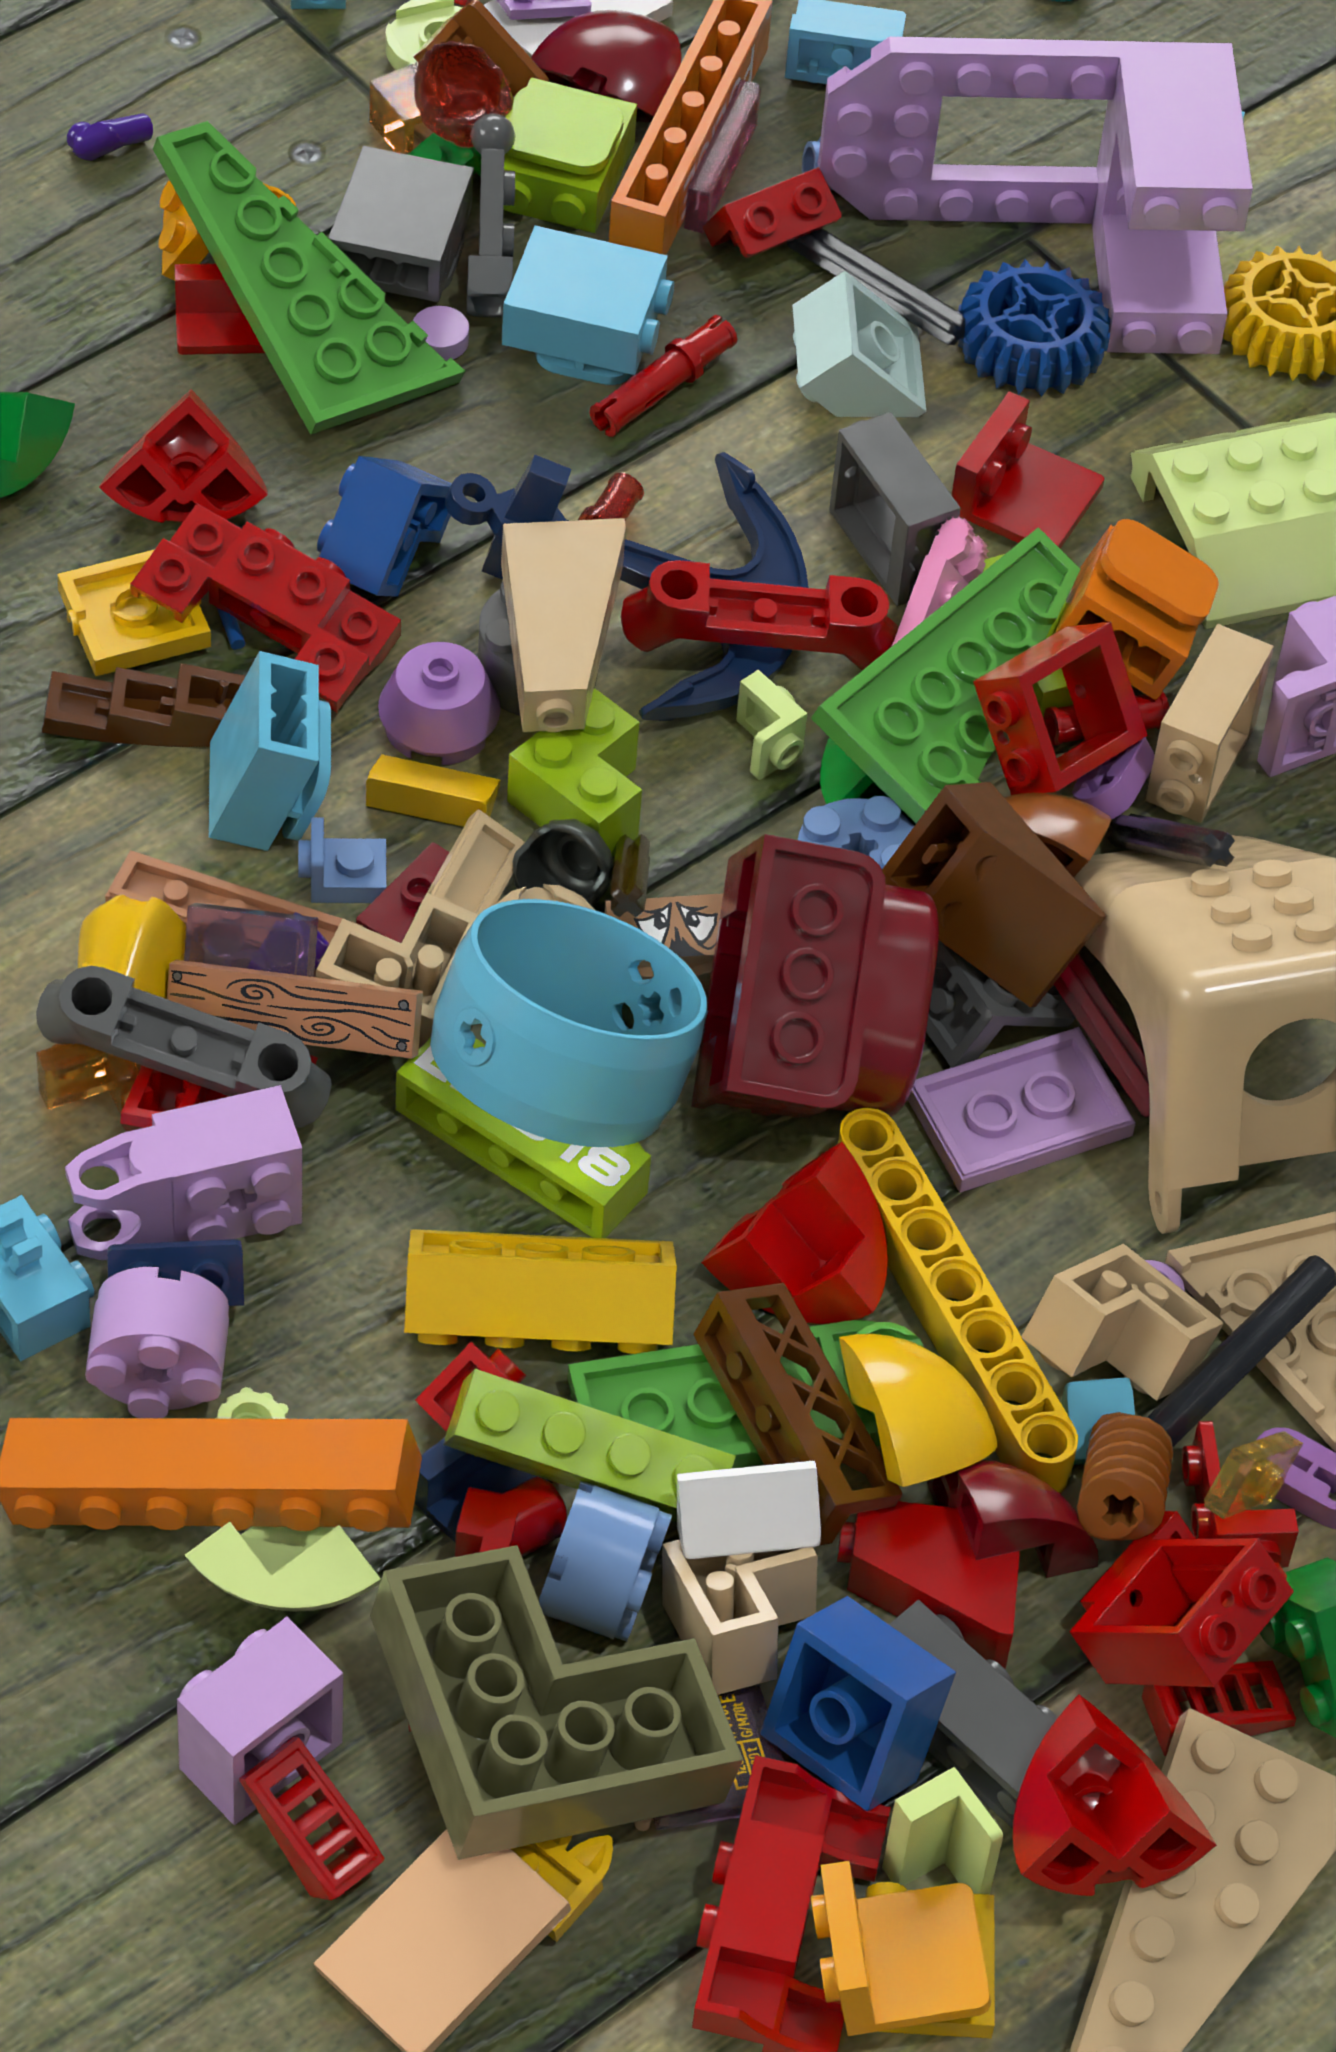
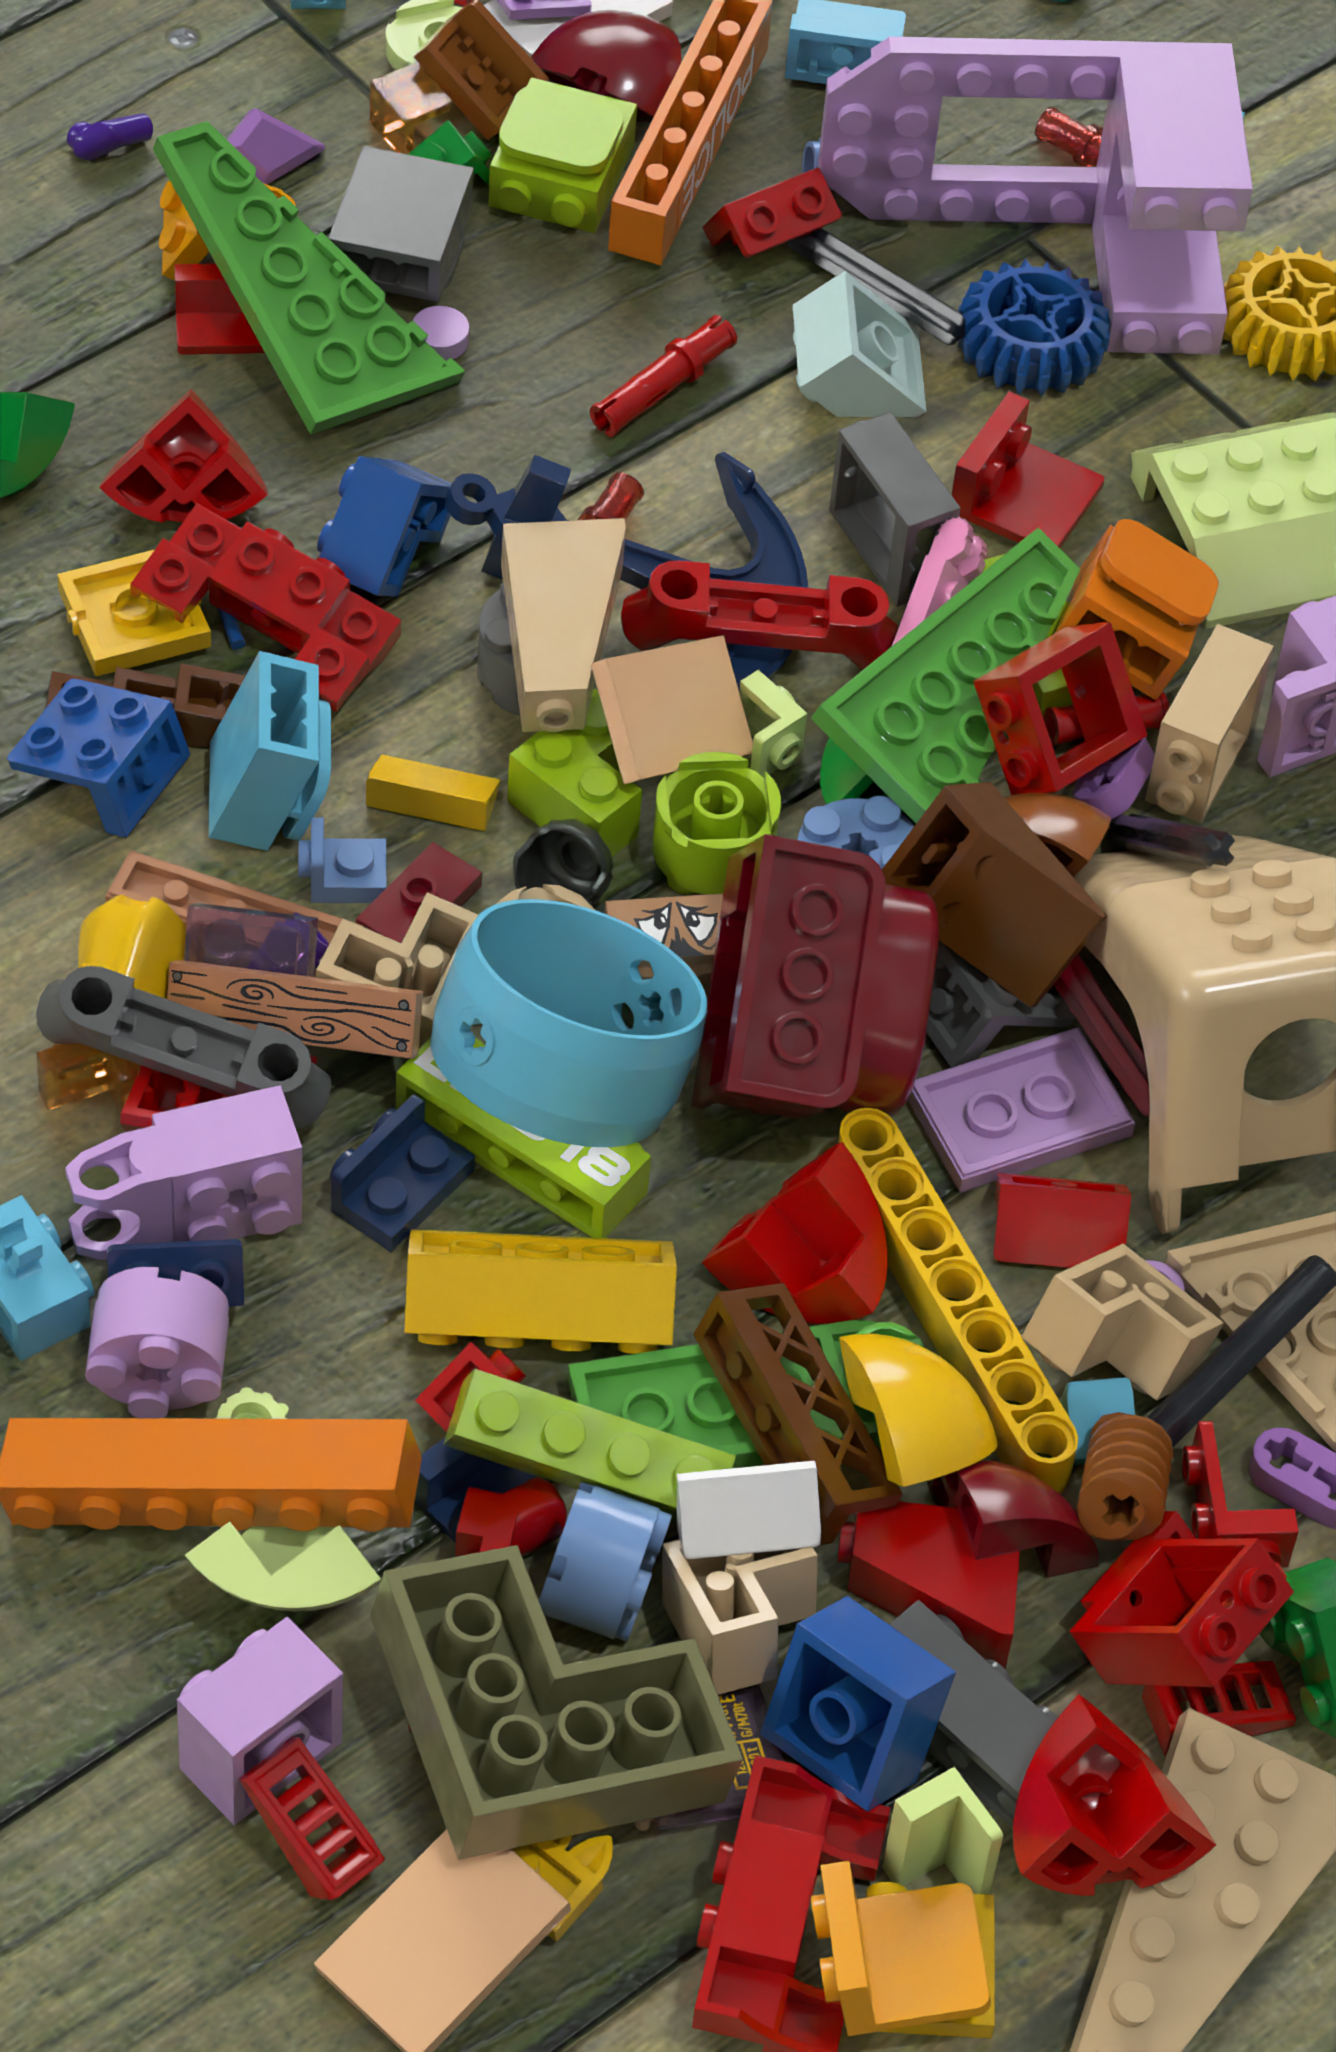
medium lavender cone [378,642,500,765] -> none
clear red hair [414,41,514,148] -> none
tan tile [419,809,525,915] -> none
dark grey plate [467,113,516,317] -> none
medium azure brick [502,226,674,385] -> none
dark brown axle [610,834,650,918] -> none
clear pink tile [684,79,761,234] -> none
clear yellow plate [1204,1431,1304,1519] -> none
none -> blue bracket [7,678,191,837]
none -> medium lavender piece [227,108,325,185]
none -> dark blue bracket [330,1094,475,1253]
none -> light nougat tile [591,635,753,784]
none -> lime brick [652,752,781,895]
none -> red panel [993,1173,1131,1268]
none -> clear red pin [1035,106,1103,167]

